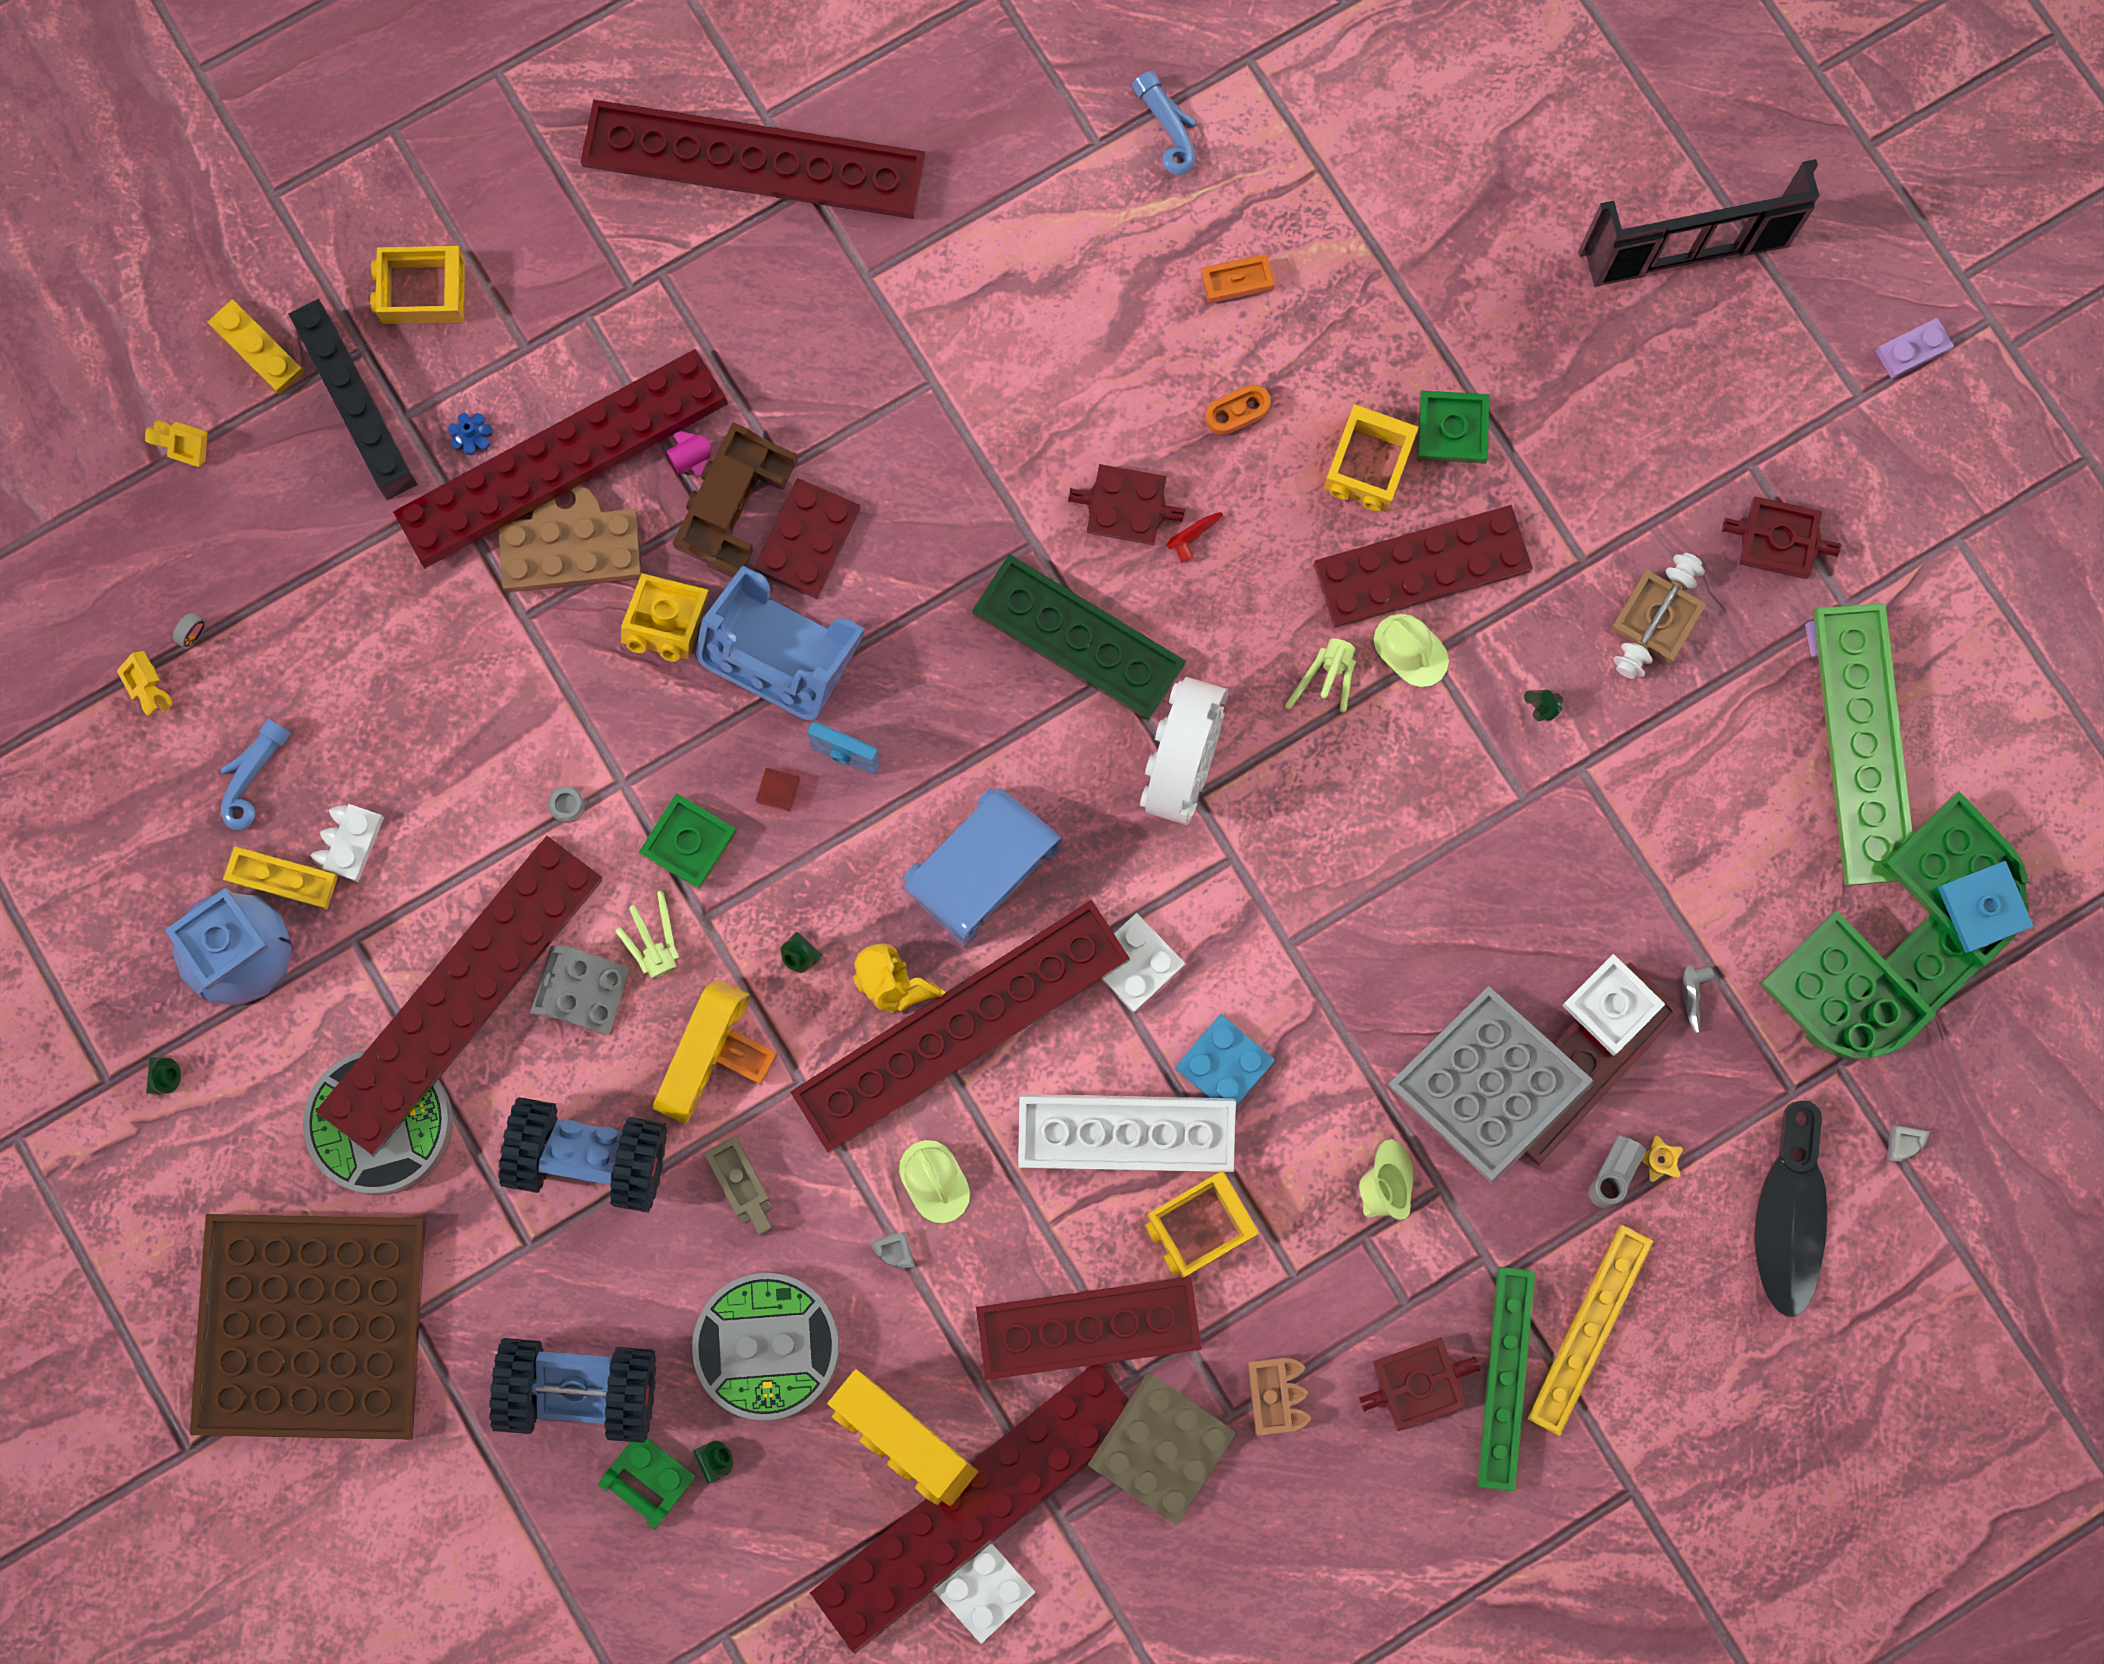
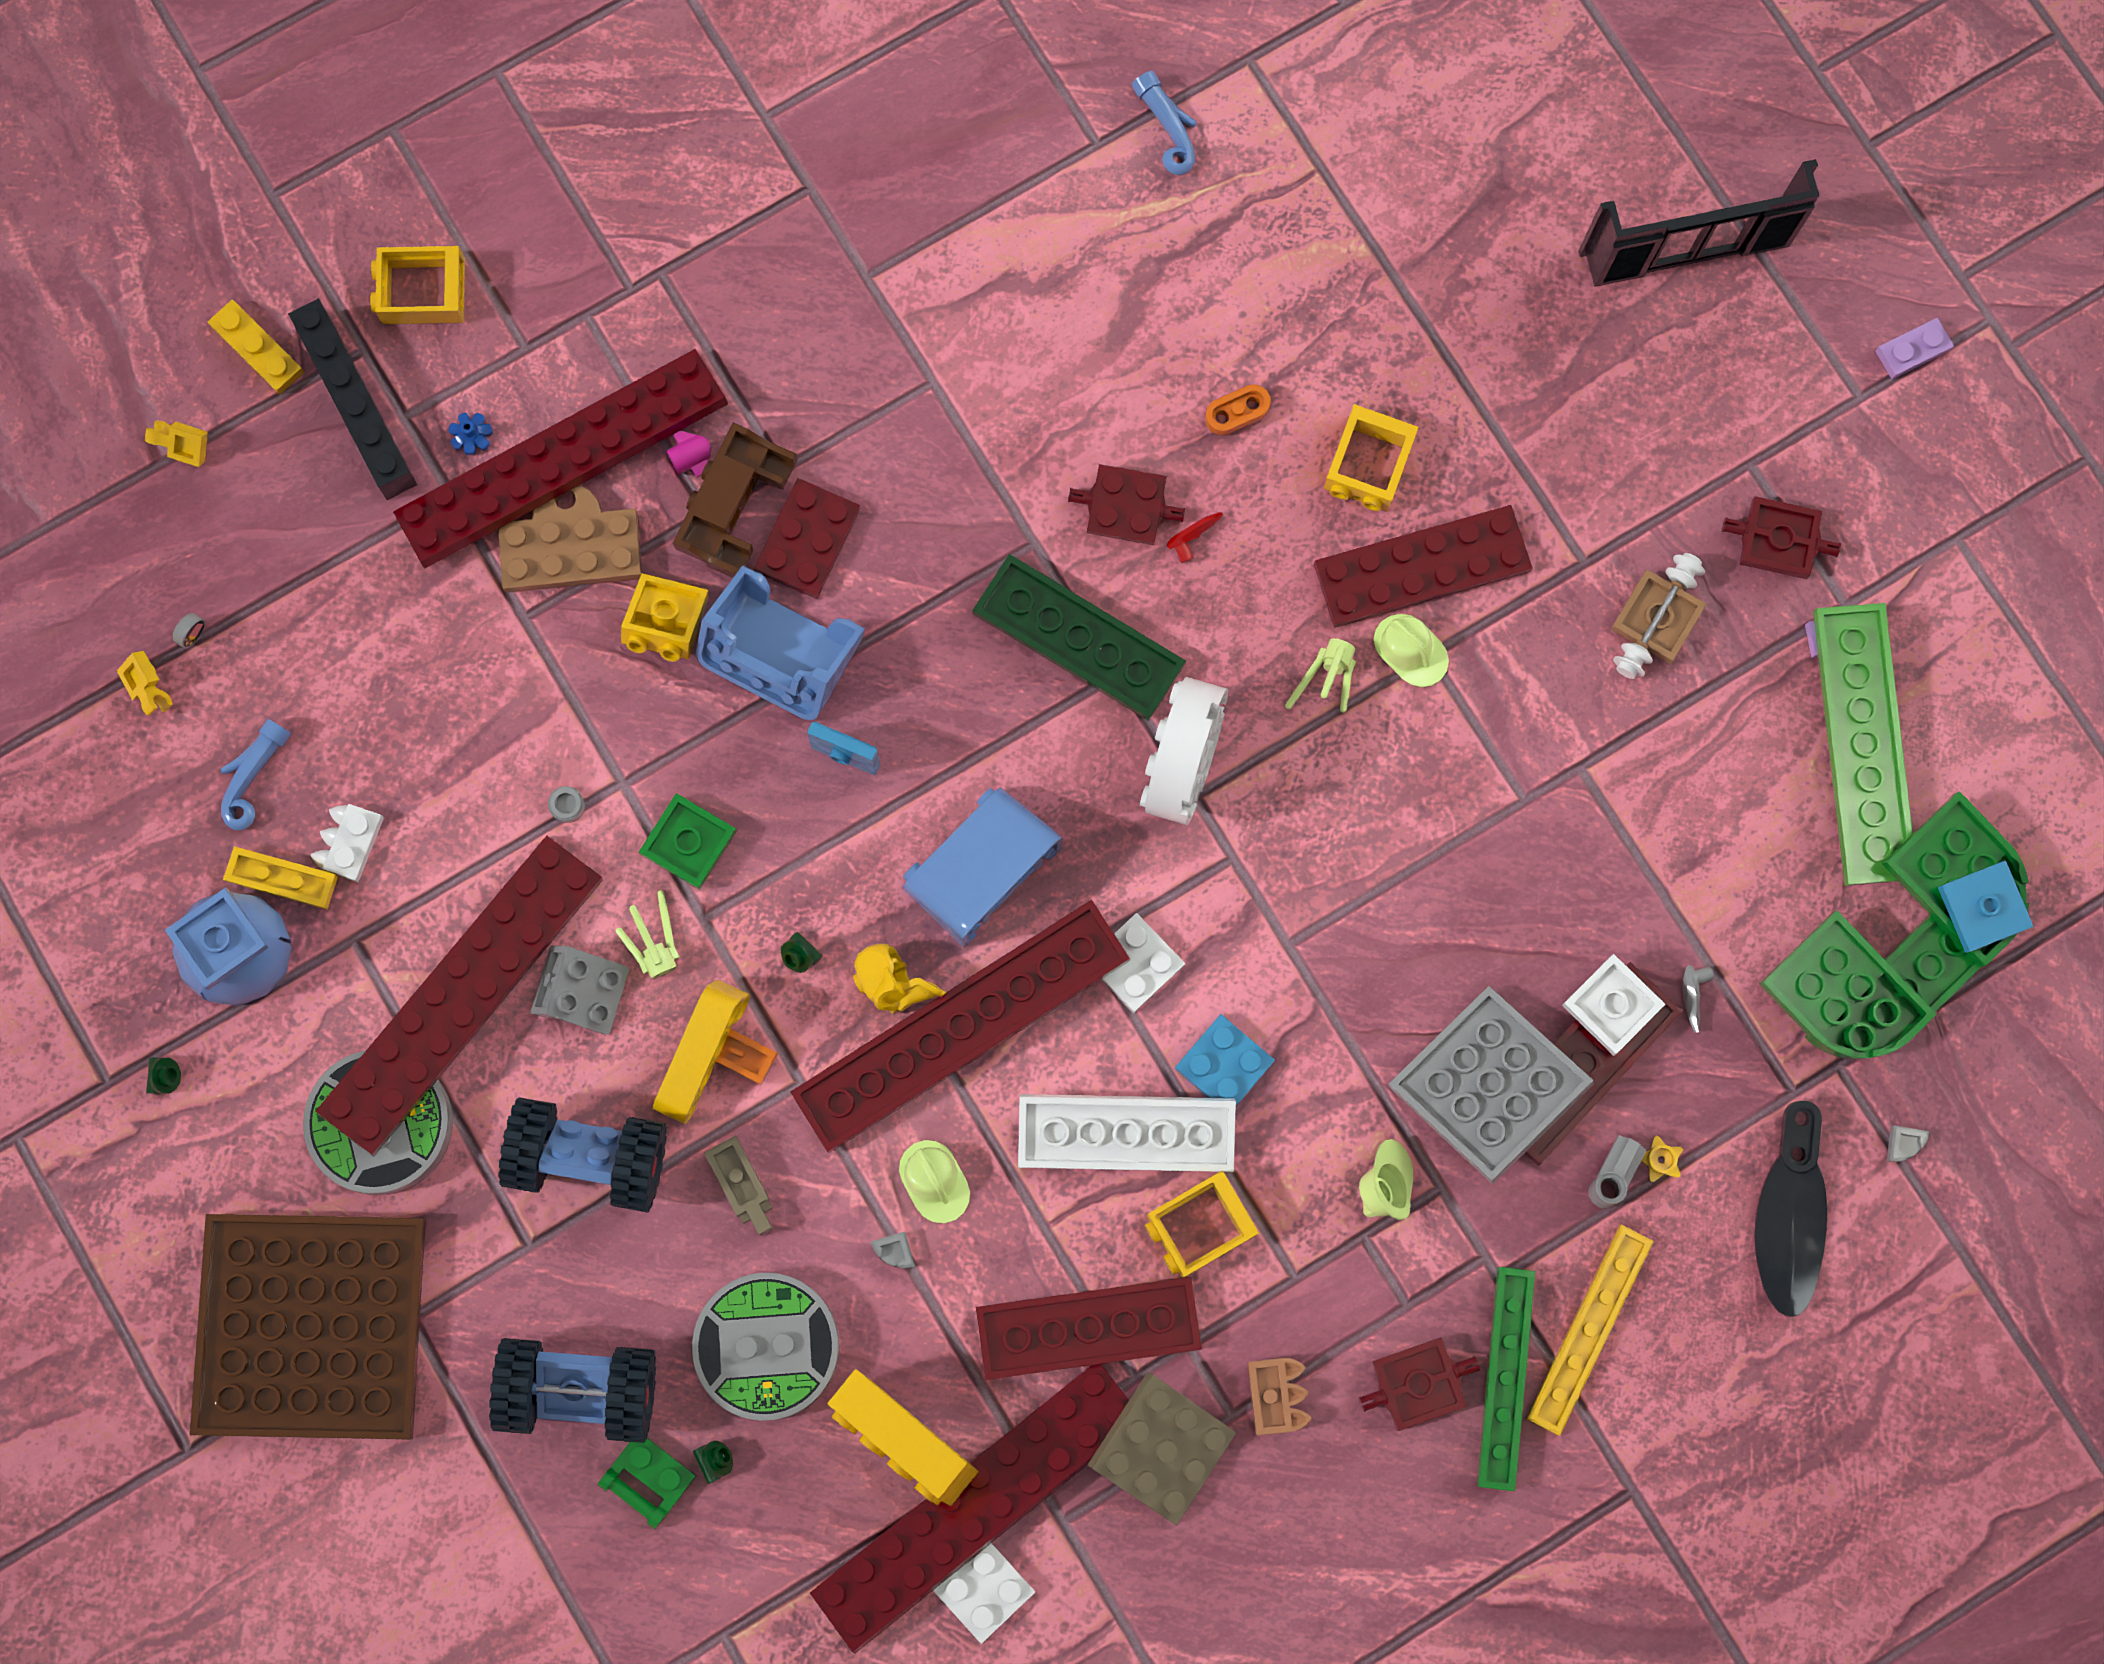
dark red plate [581,99,925,219] -> none
clear red tile [756,768,800,812] -> none
orange plate [1200,254,1275,304] -> none
green plate [1417,390,1490,464] -> none
dark green plate [1524,690,1563,721] -> none

